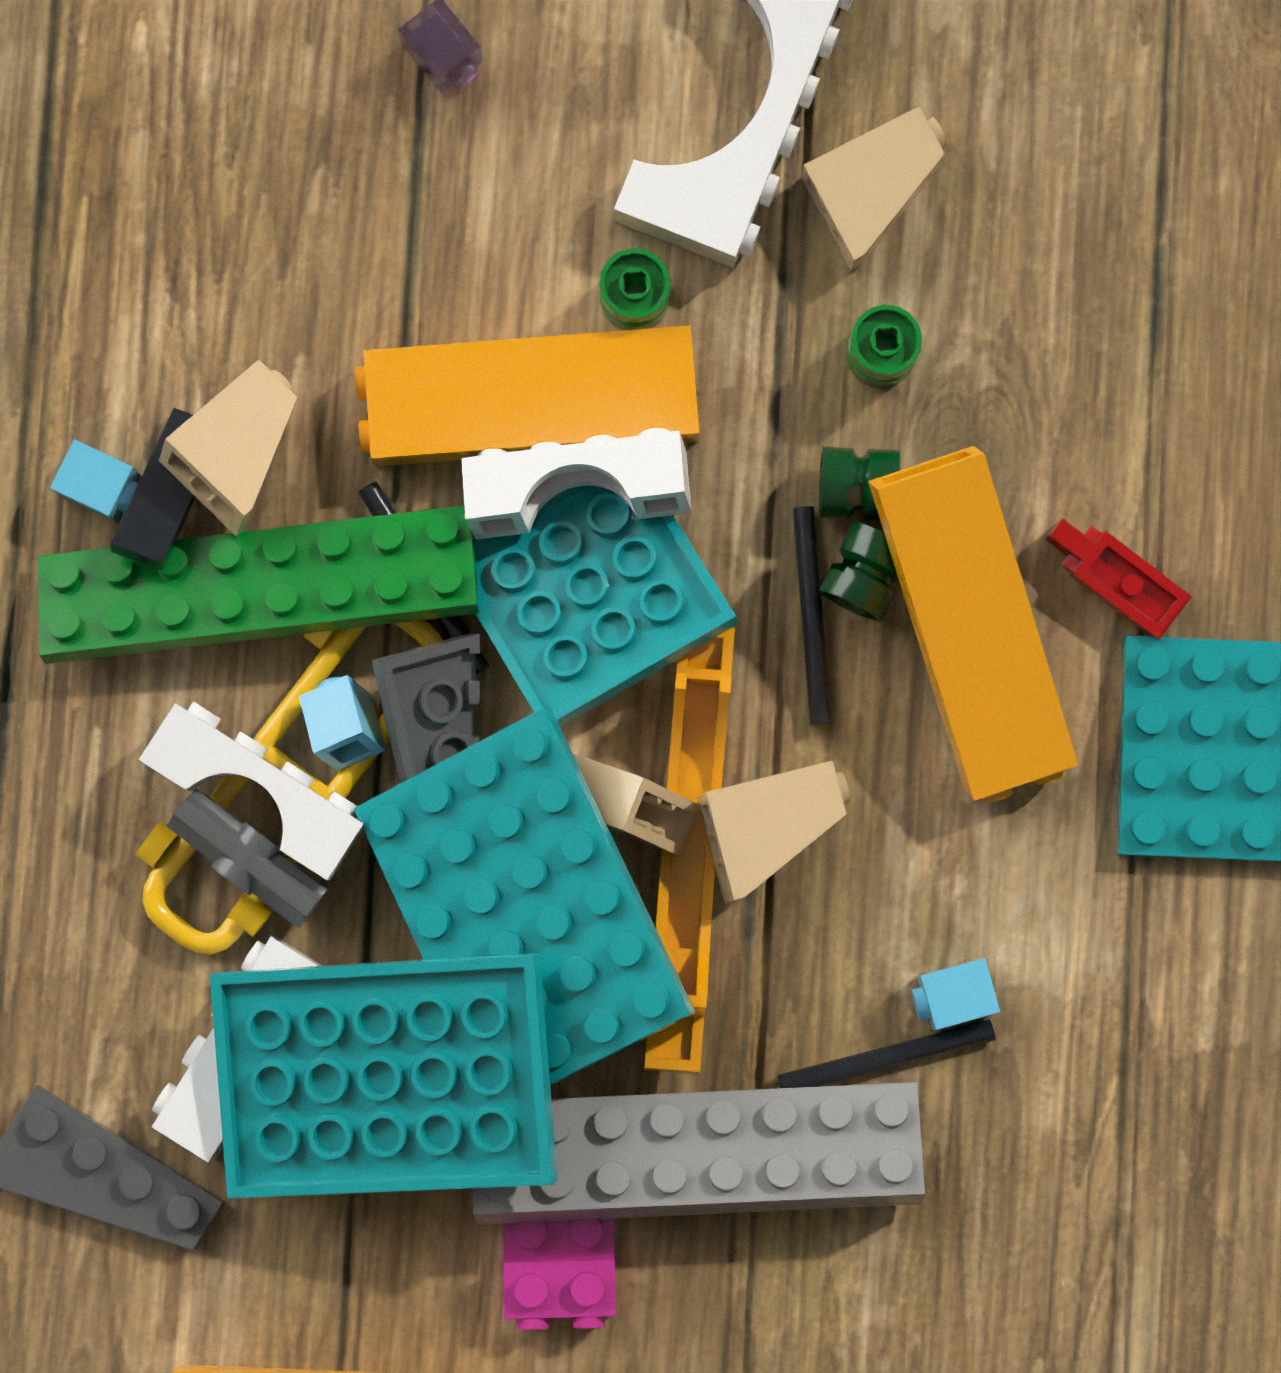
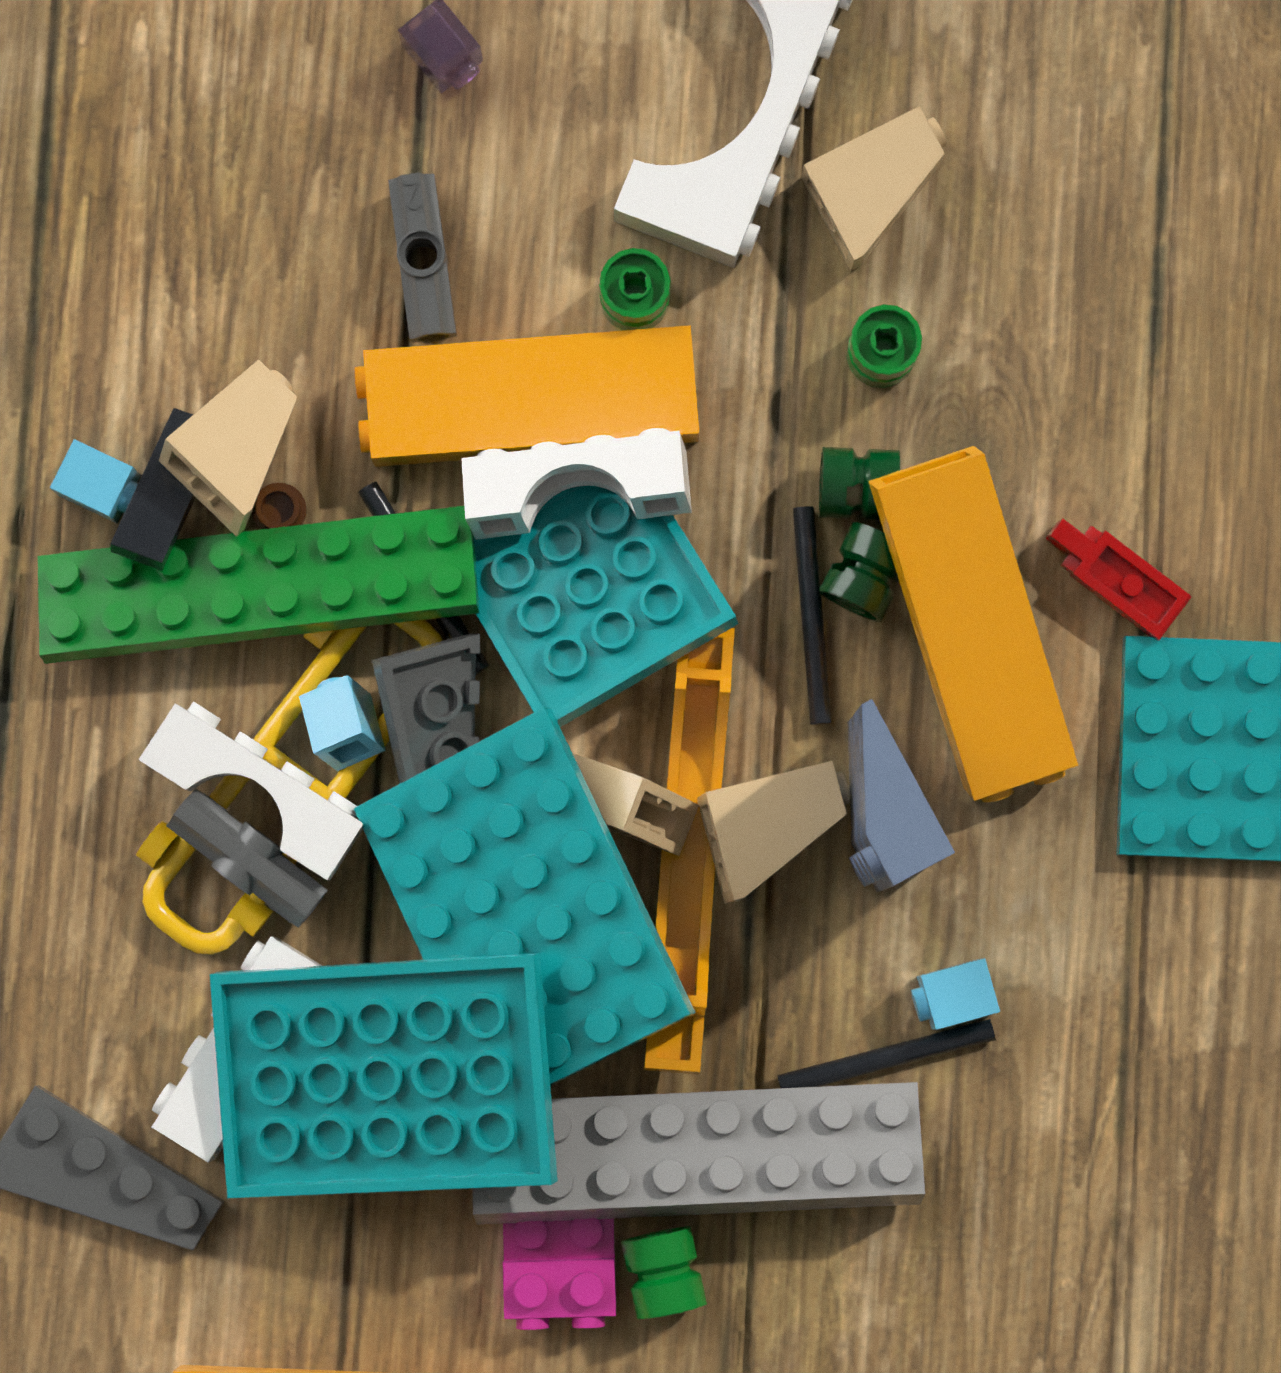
none -> reddish brown plate [252,483,307,530]
none -> dark grey piece [388,172,457,343]
none -> green wheel [621,1226,707,1319]
none -> sand blue slope [847,699,955,892]

